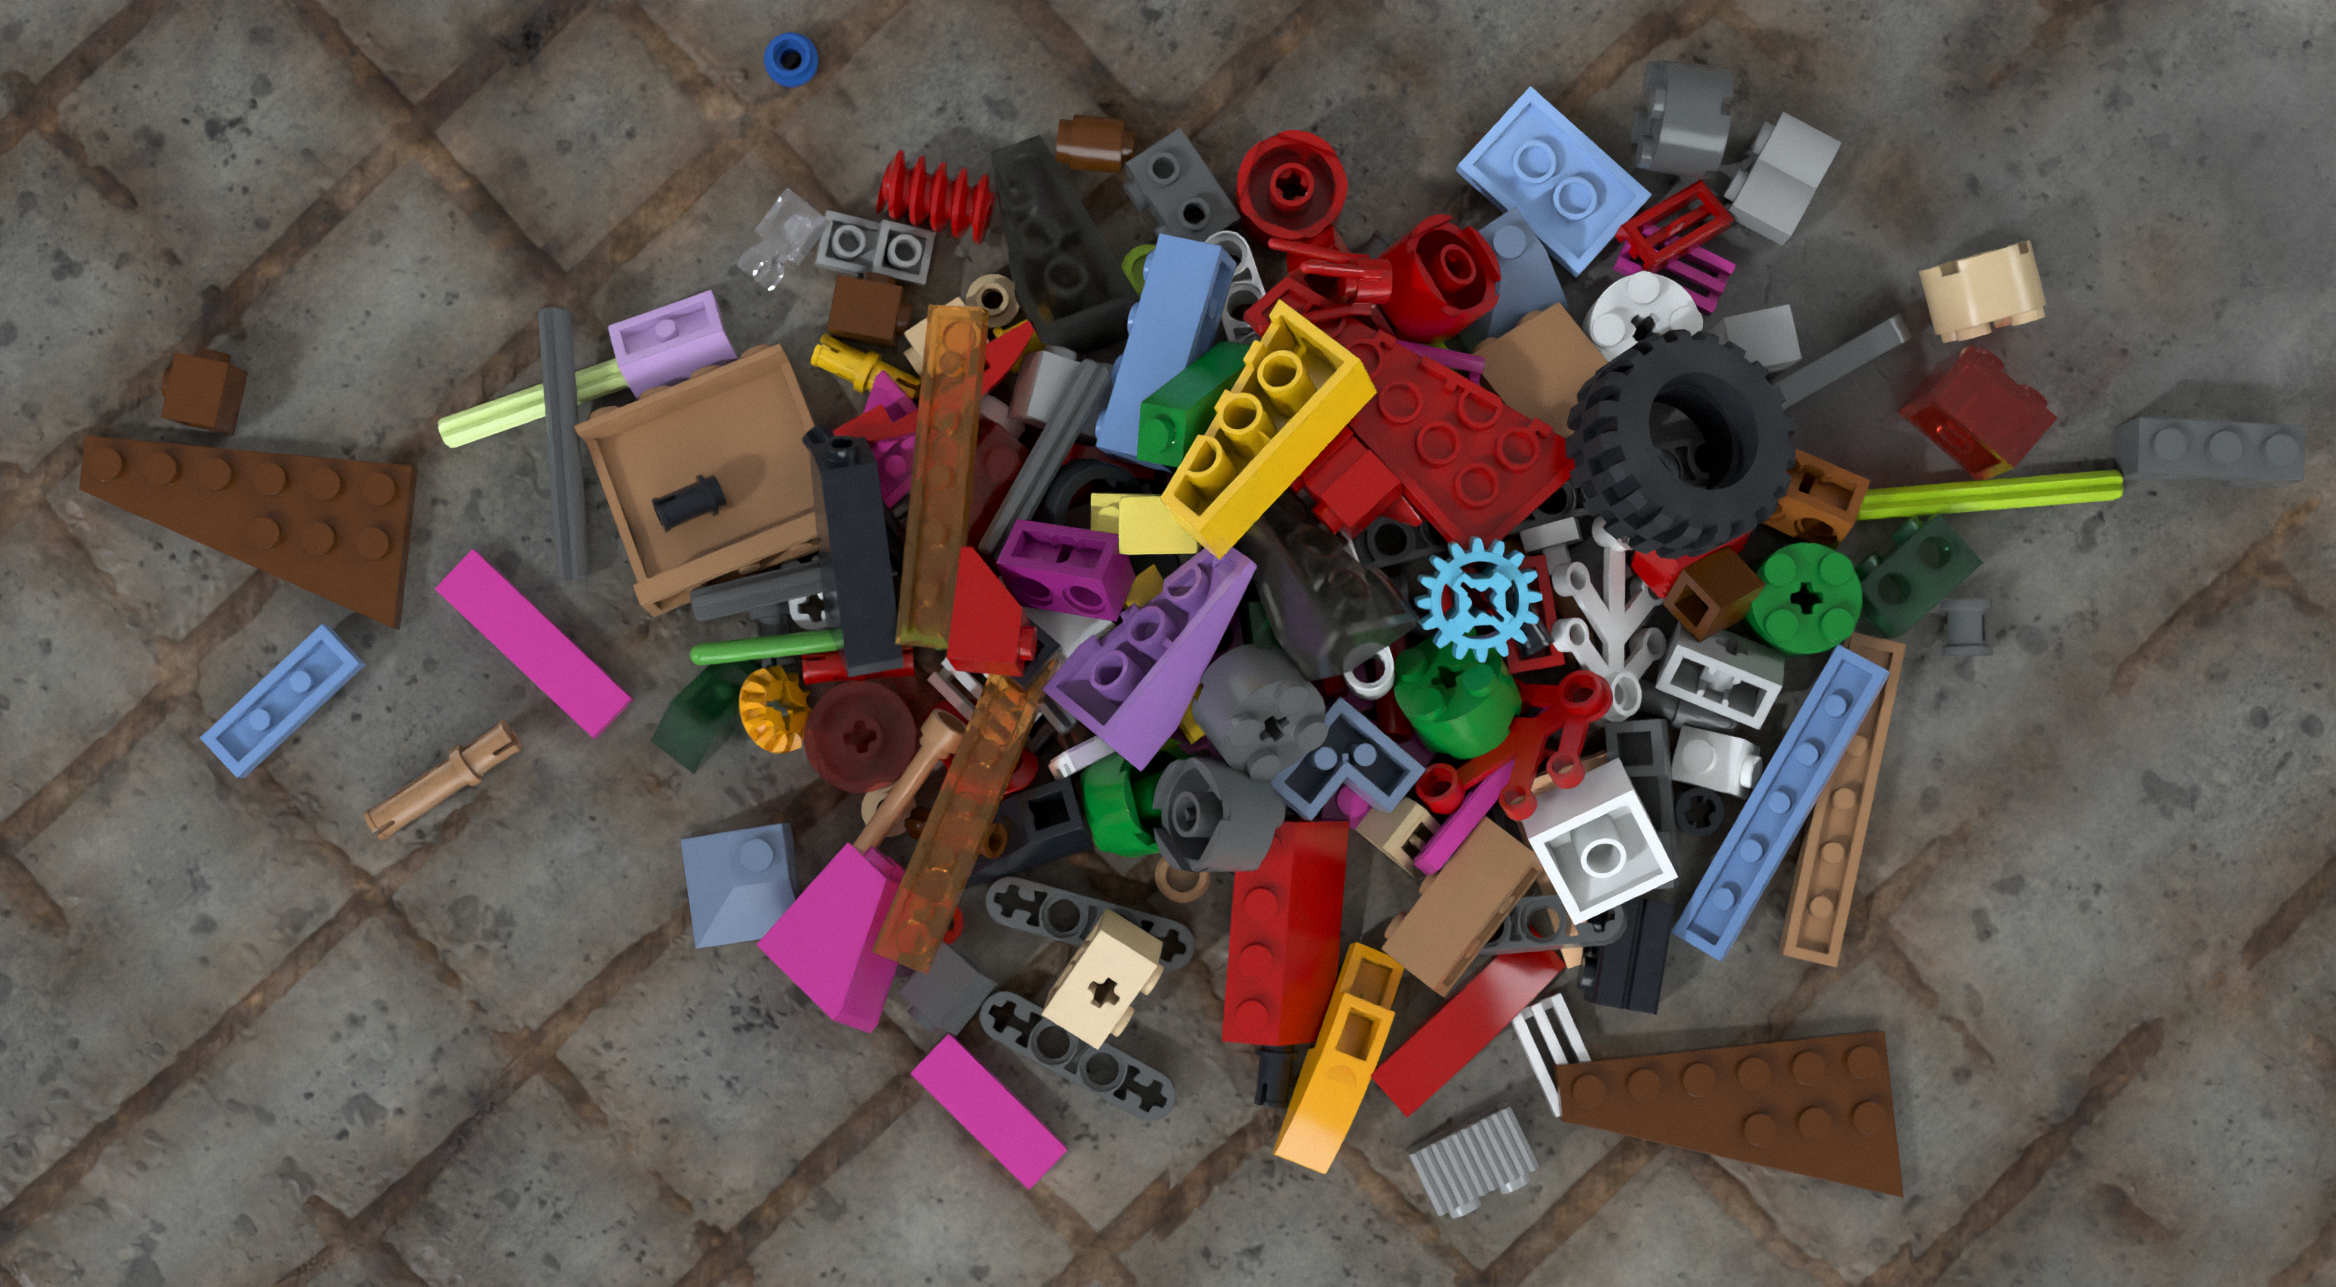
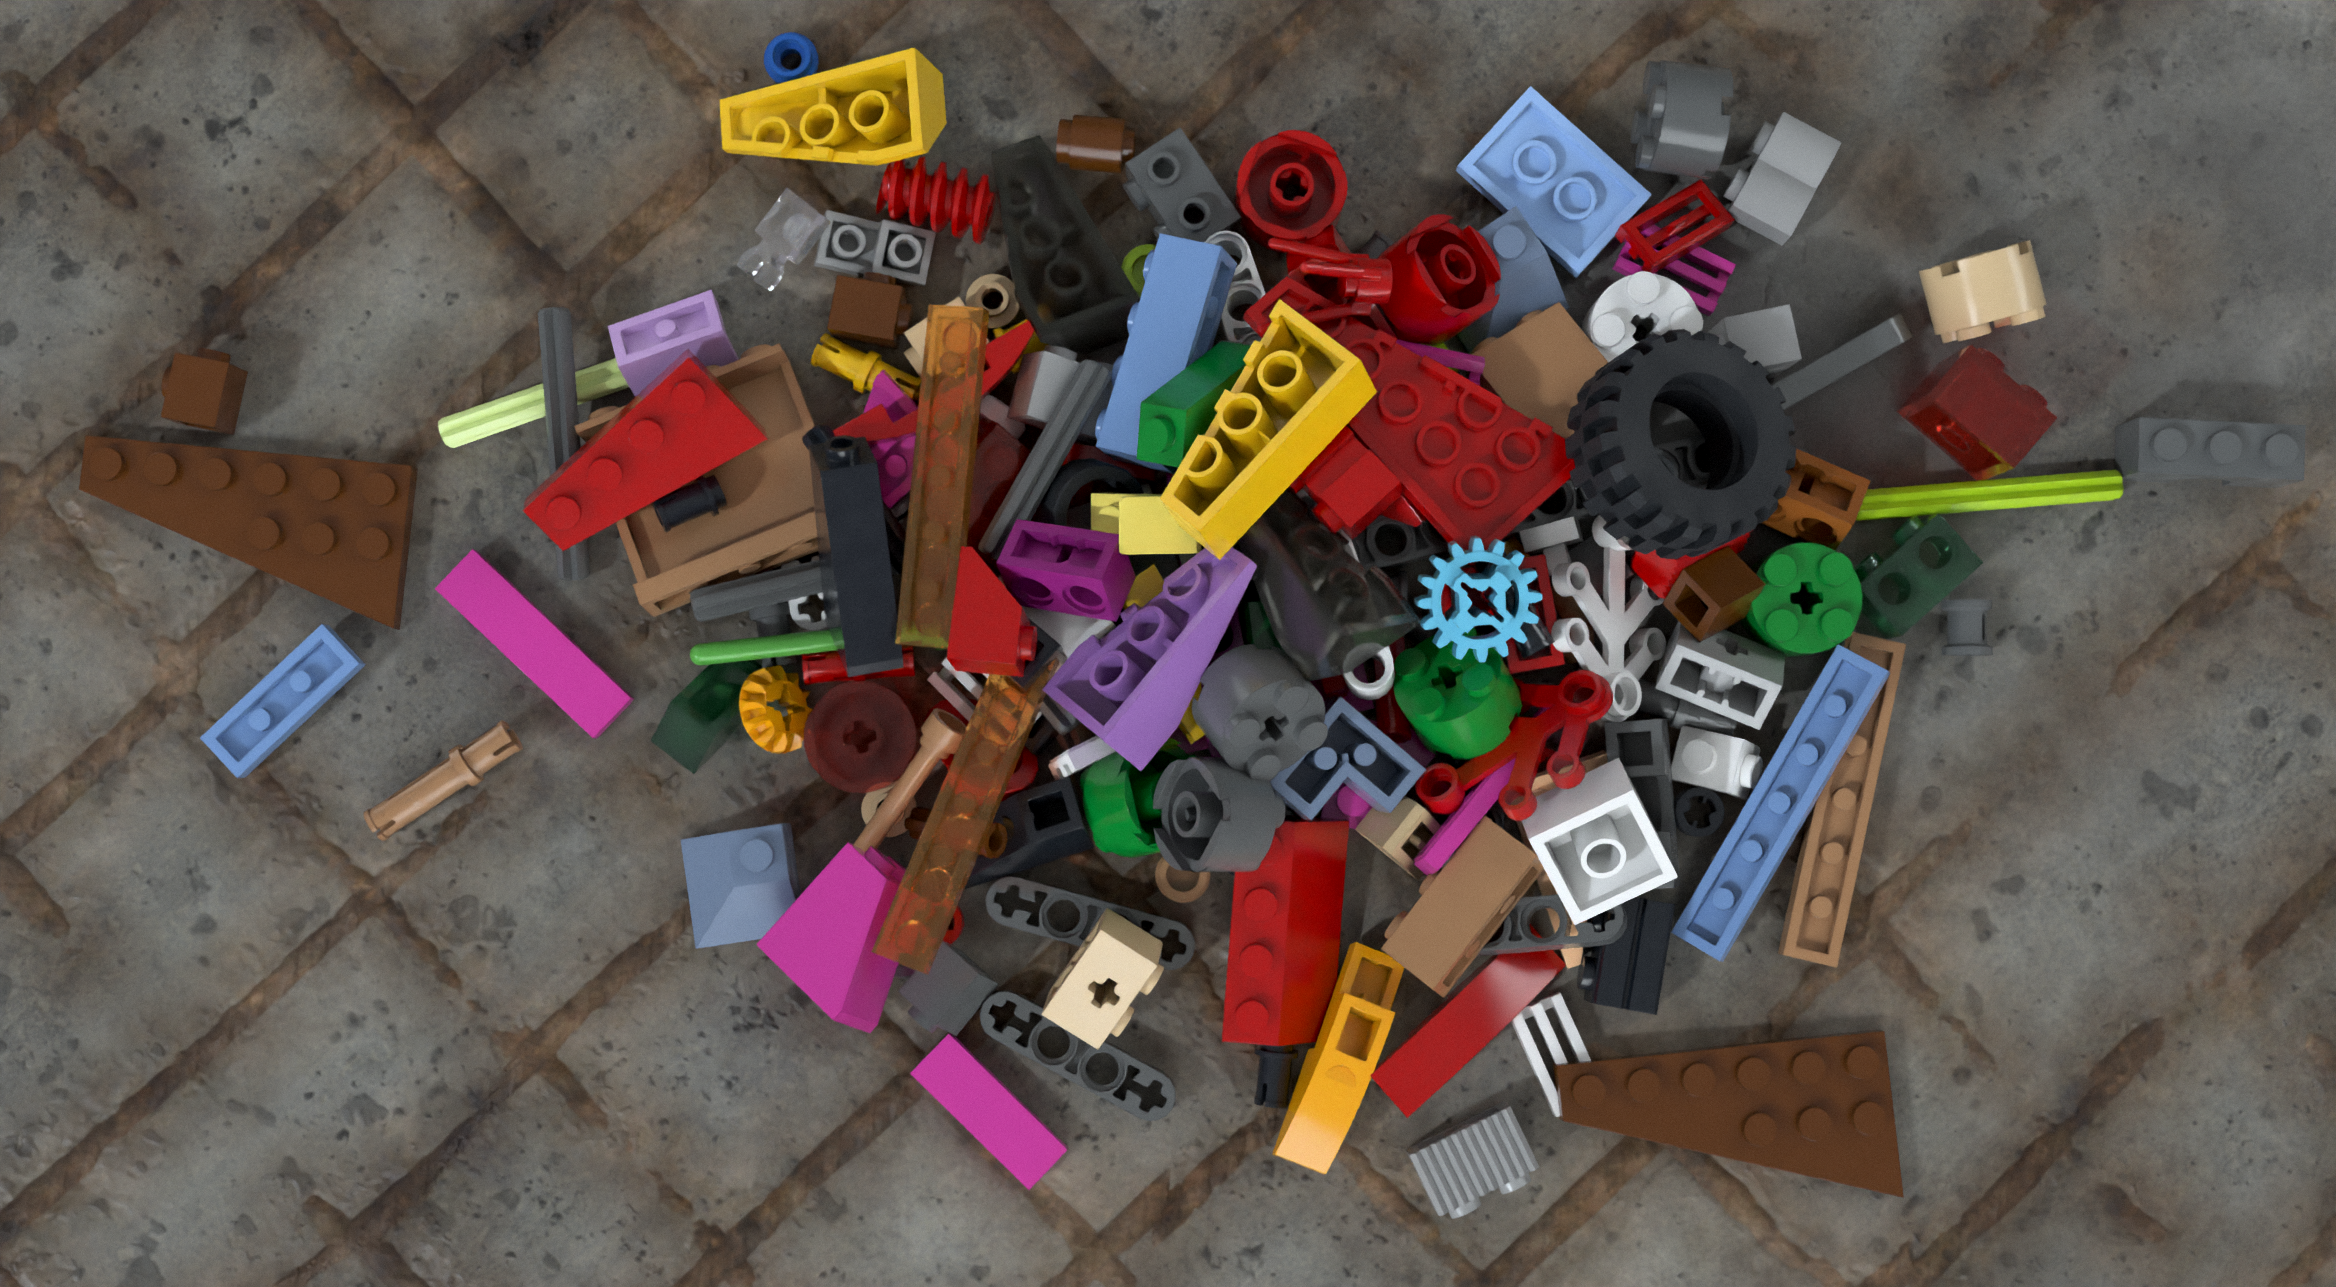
none -> red wedge [522,349,768,551]
none -> yellow wedge [719,47,947,166]

